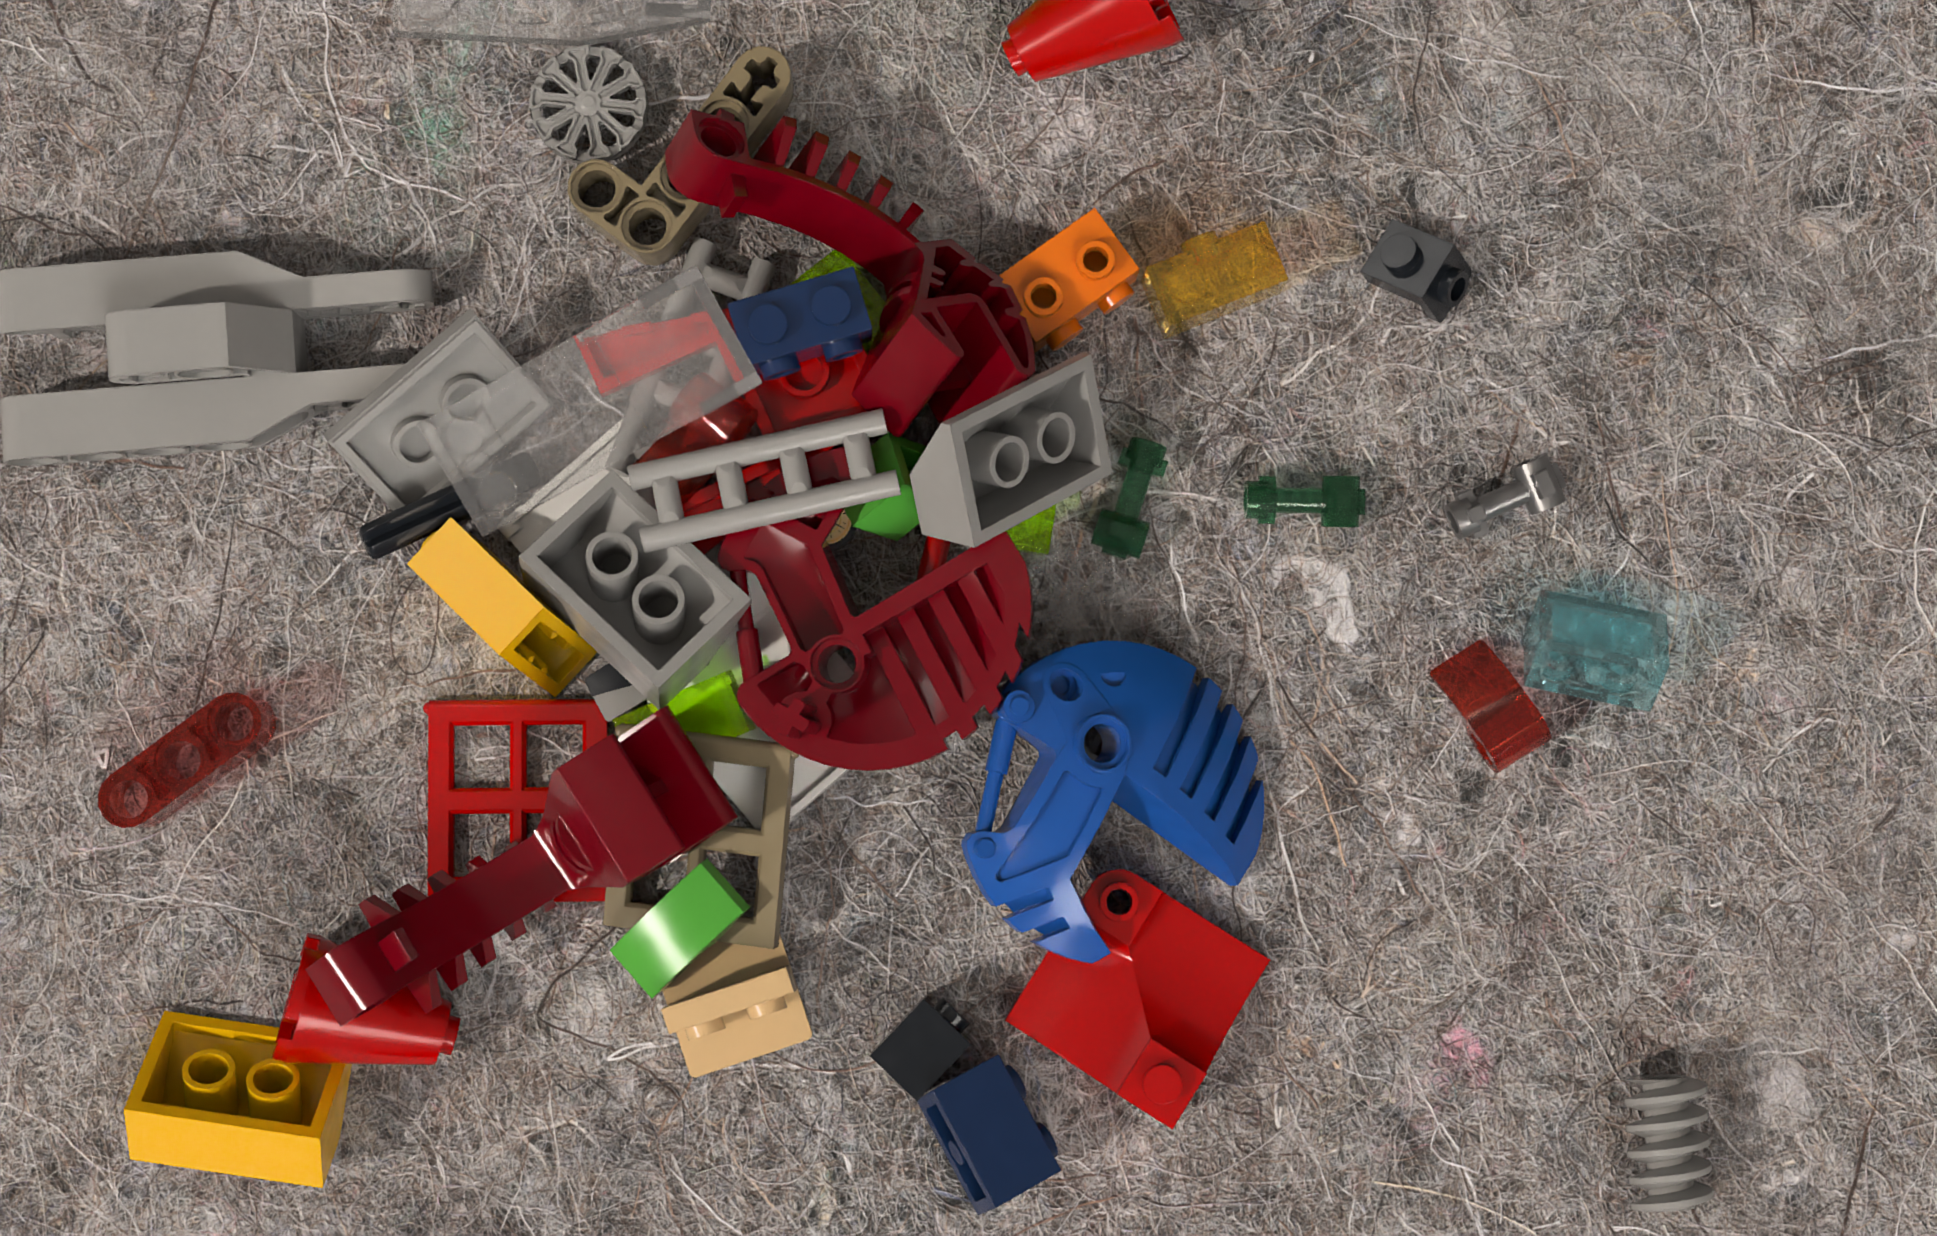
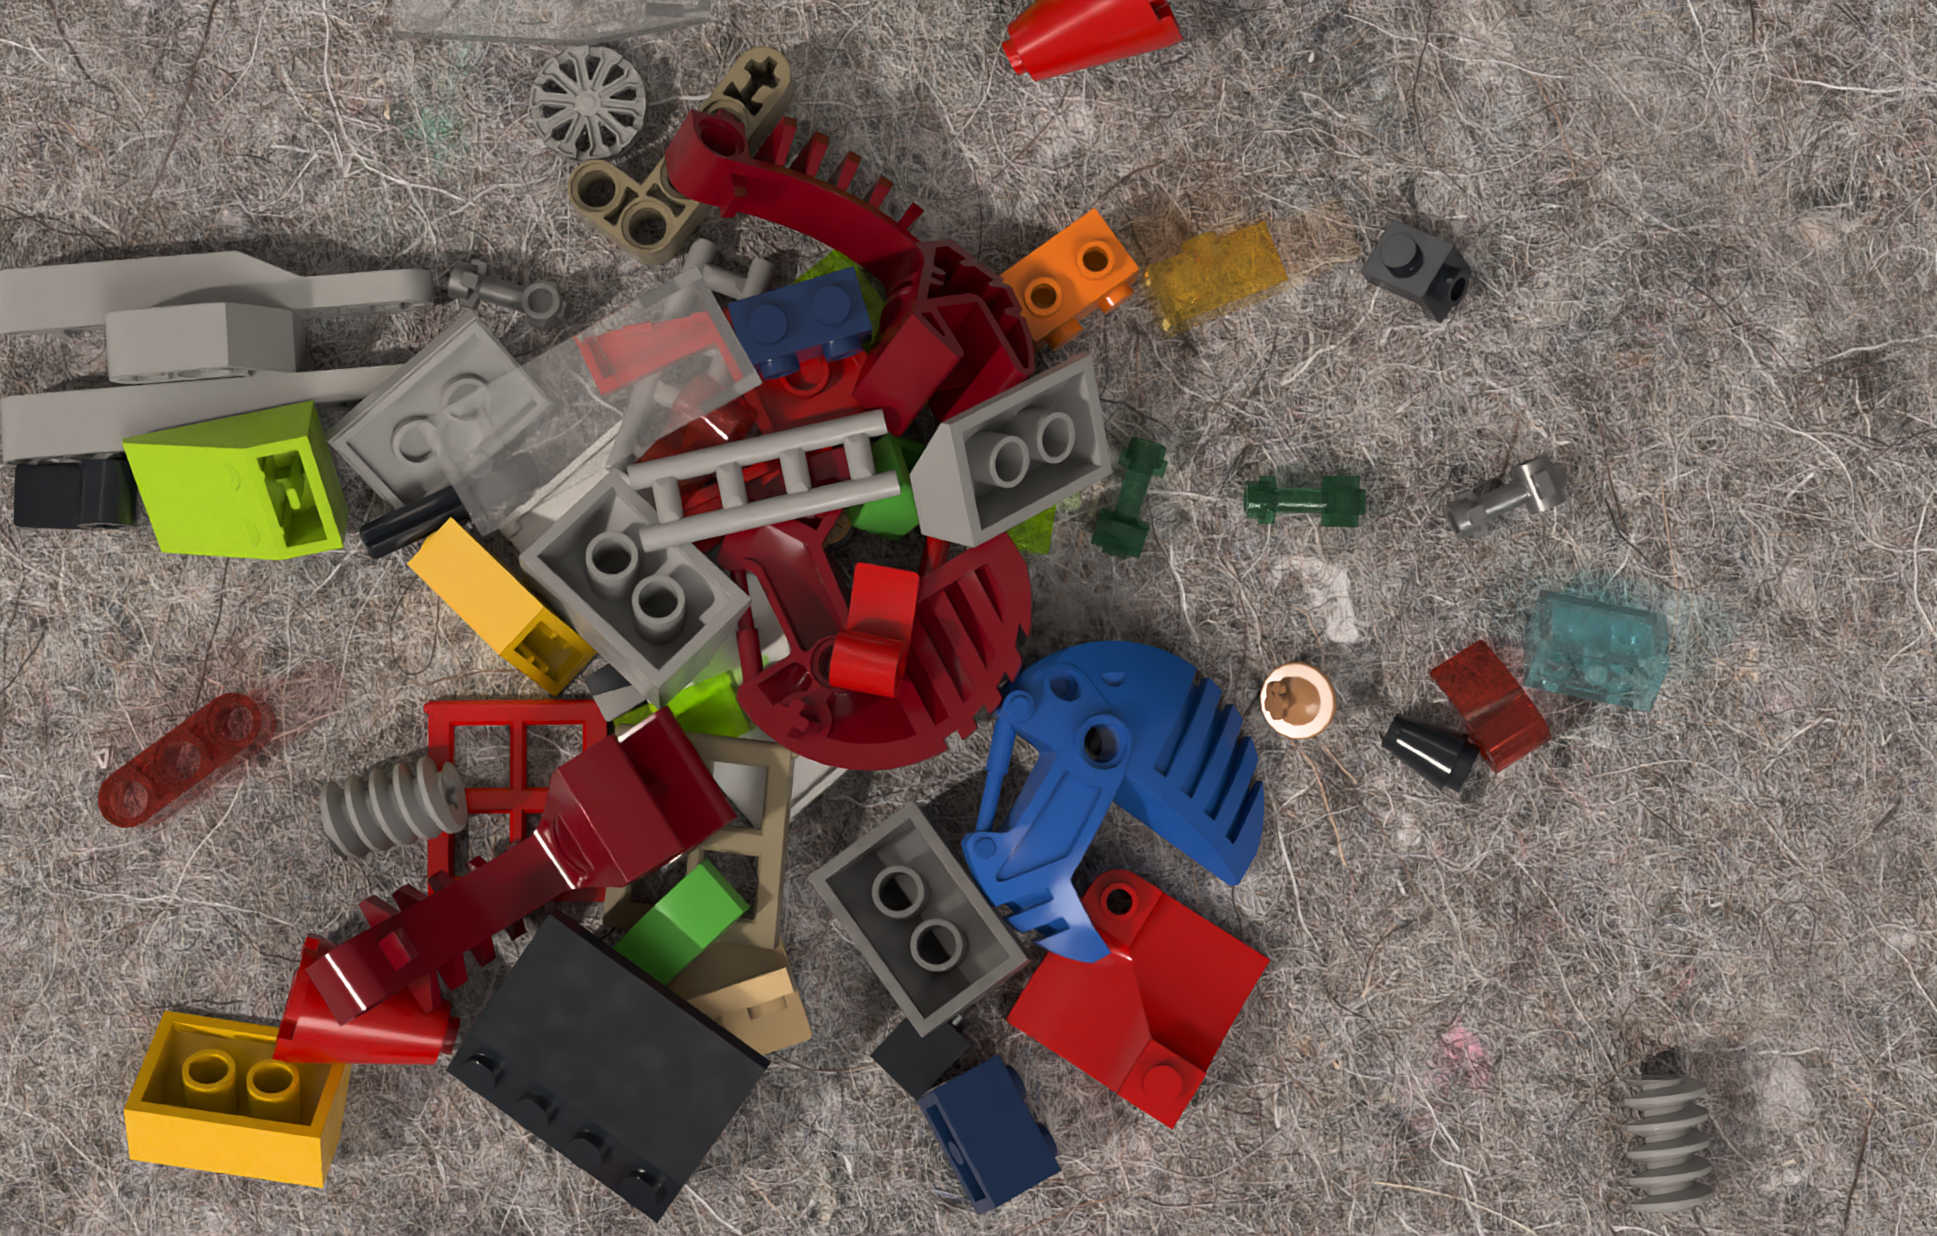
none -> black panel [13,459,138,530]
none -> lime slope [122,400,349,560]
none -> light grey piece [320,756,468,858]
none -> black slope [446,907,771,1223]
none -> flat silver bar [448,259,571,332]
none -> flat silver slope [807,800,1033,1038]
none -> red panel [829,562,920,698]
none -> medium nougat hat [1260,661,1337,740]
none -> black cone [1380,713,1481,793]

